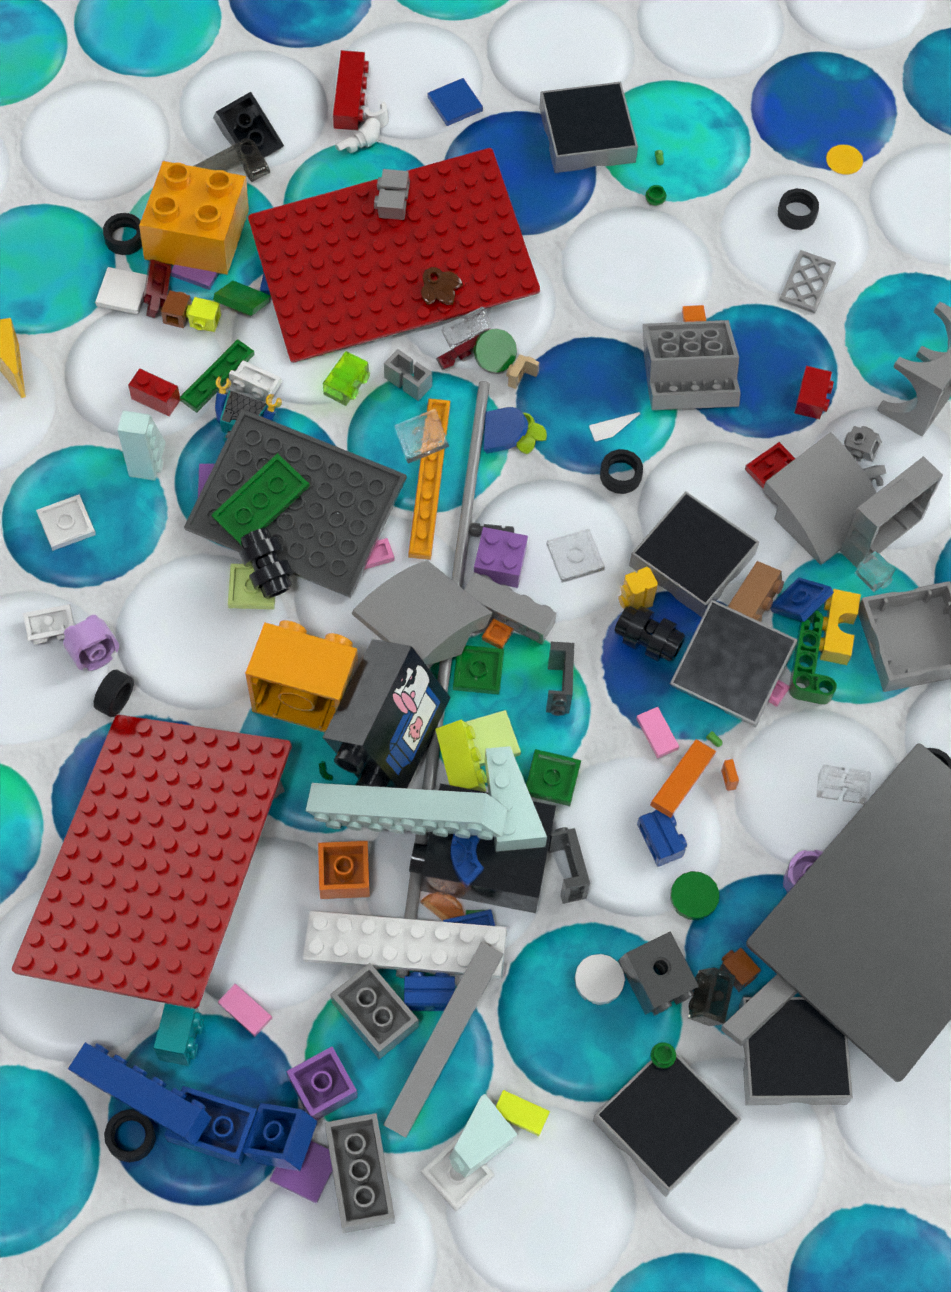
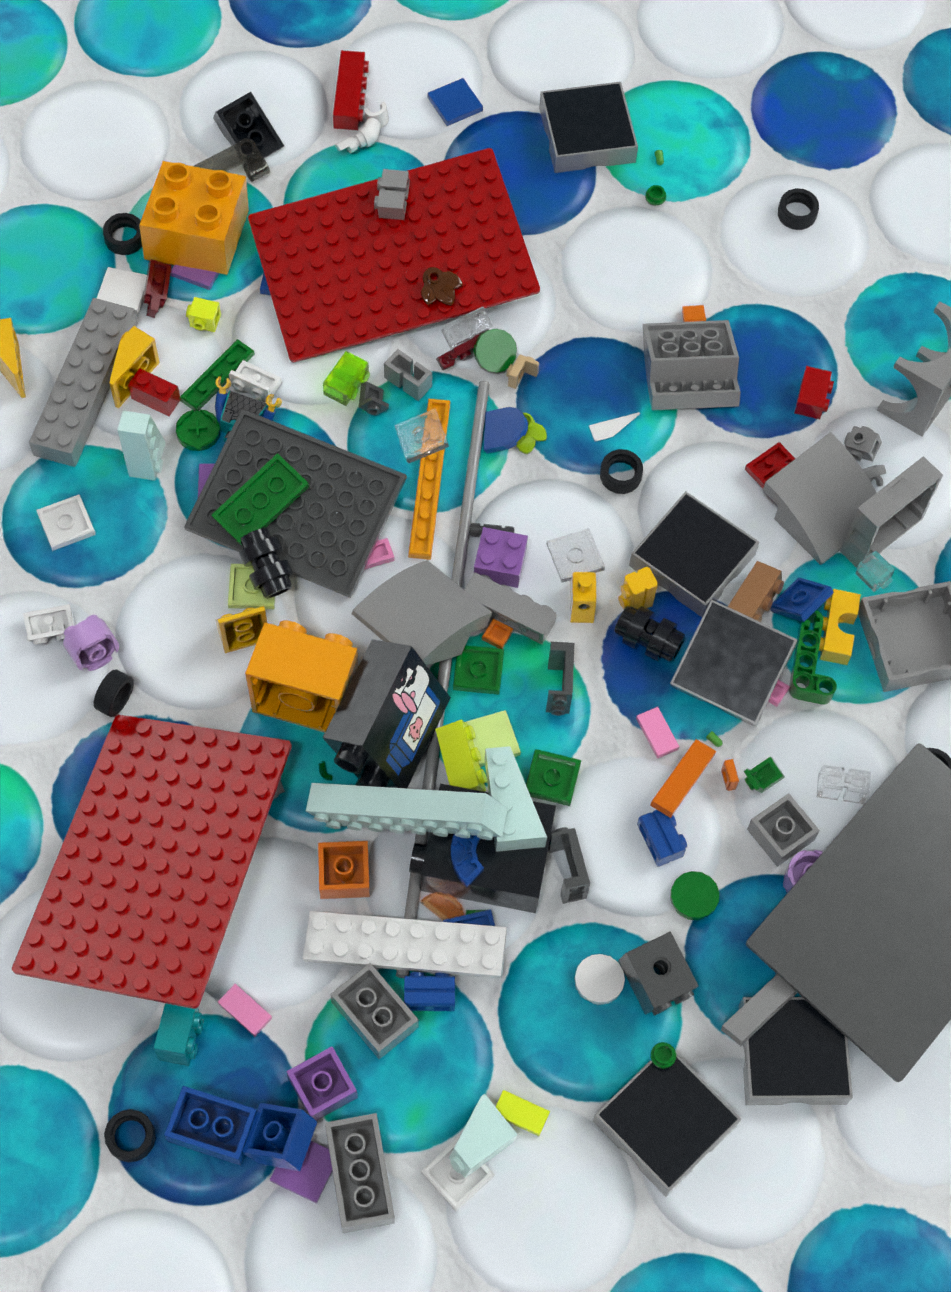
blue brick [68,1042,212,1145] -> none
dark orange brick [161,290,192,329] -> none
green tile [213,281,271,316] -> none
light grey tile [383,942,504,1138] -> none
clear smoke brick [688,967,735,1026] -> none
dark orange brick [719,948,761,992] -> none
light grey window [779,250,836,313] -> none
yellow sticker [826,145,863,175] -> none
none -> light grey brick [29,298,138,467]
none -> yellow slope [109,326,160,409]
none -> green tile [176,409,221,451]
none -> yellow slope [215,606,267,653]
none -> dark grey bracket [358,381,389,416]
none -> yellow torso [570,572,596,623]
none -> green bracket [744,756,785,793]
none -> light grey brick [747,793,820,867]

